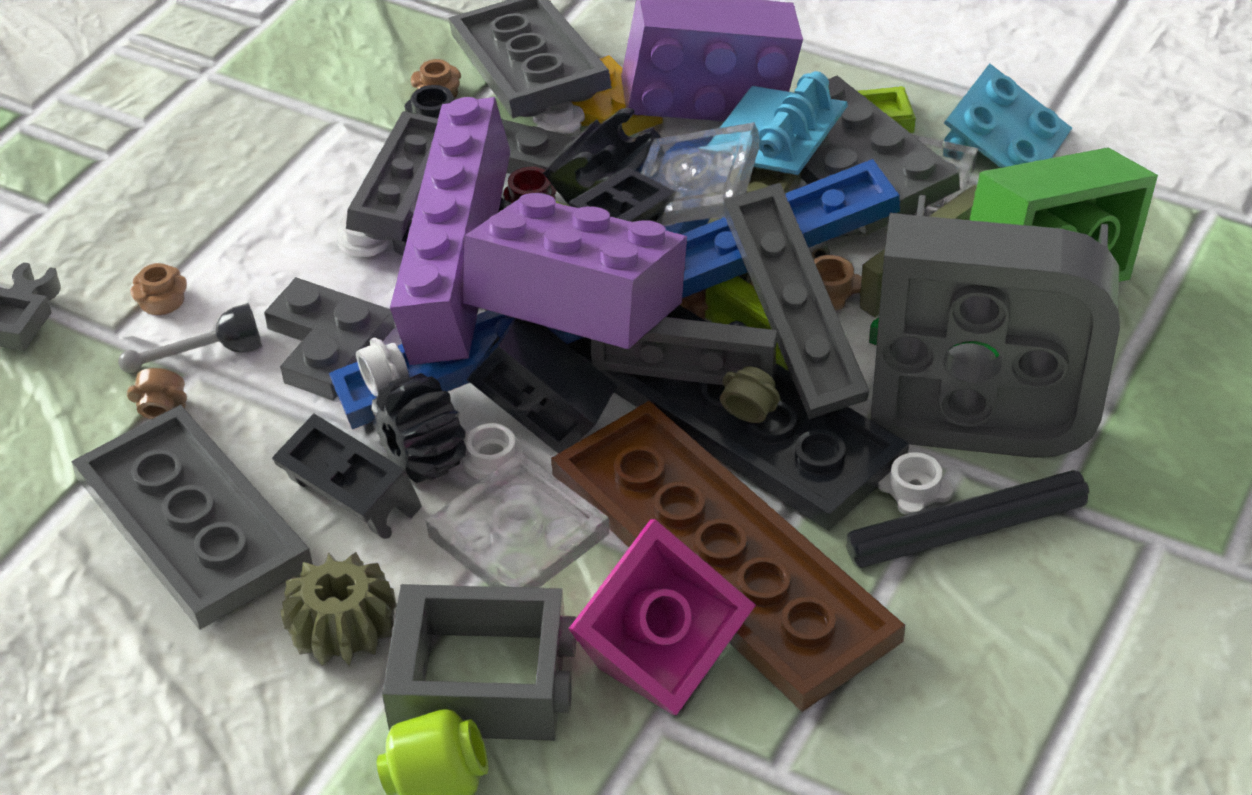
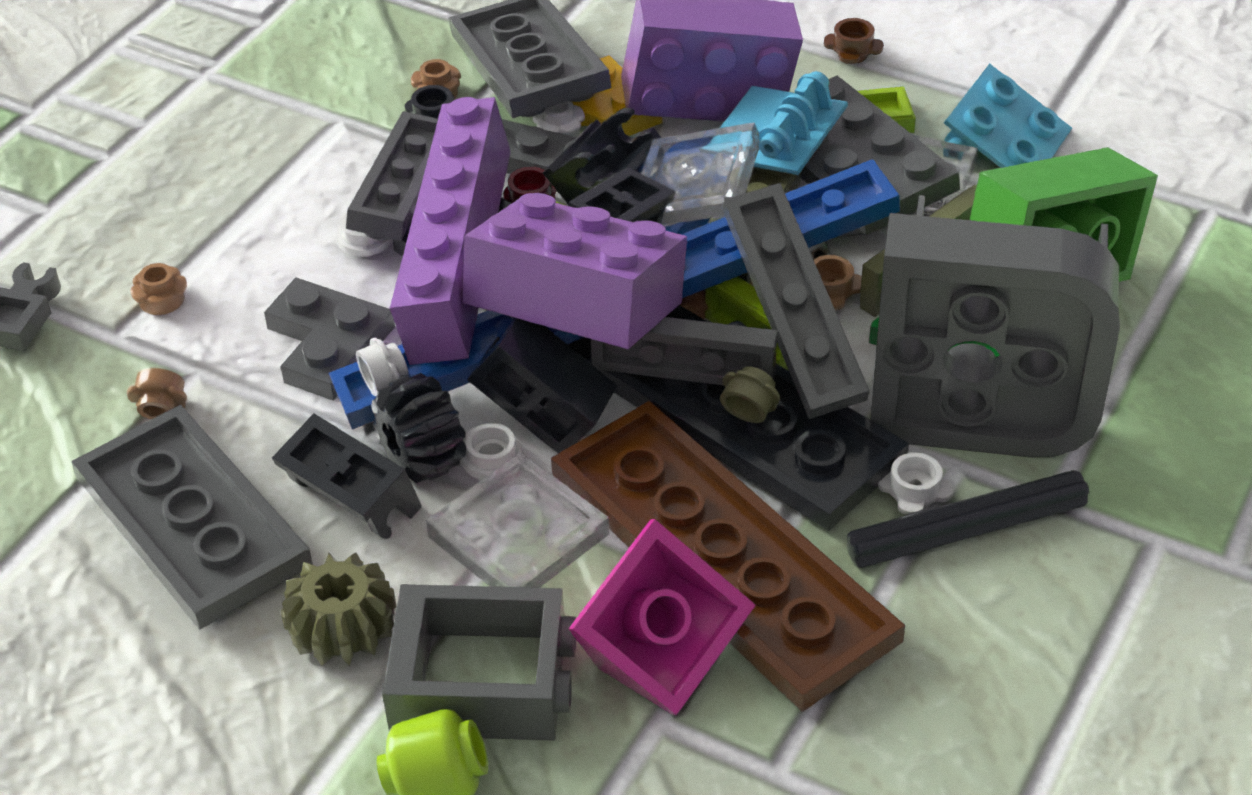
hinge [118,303,263,373] -> none
none -> reddish brown plate [823,18,884,64]

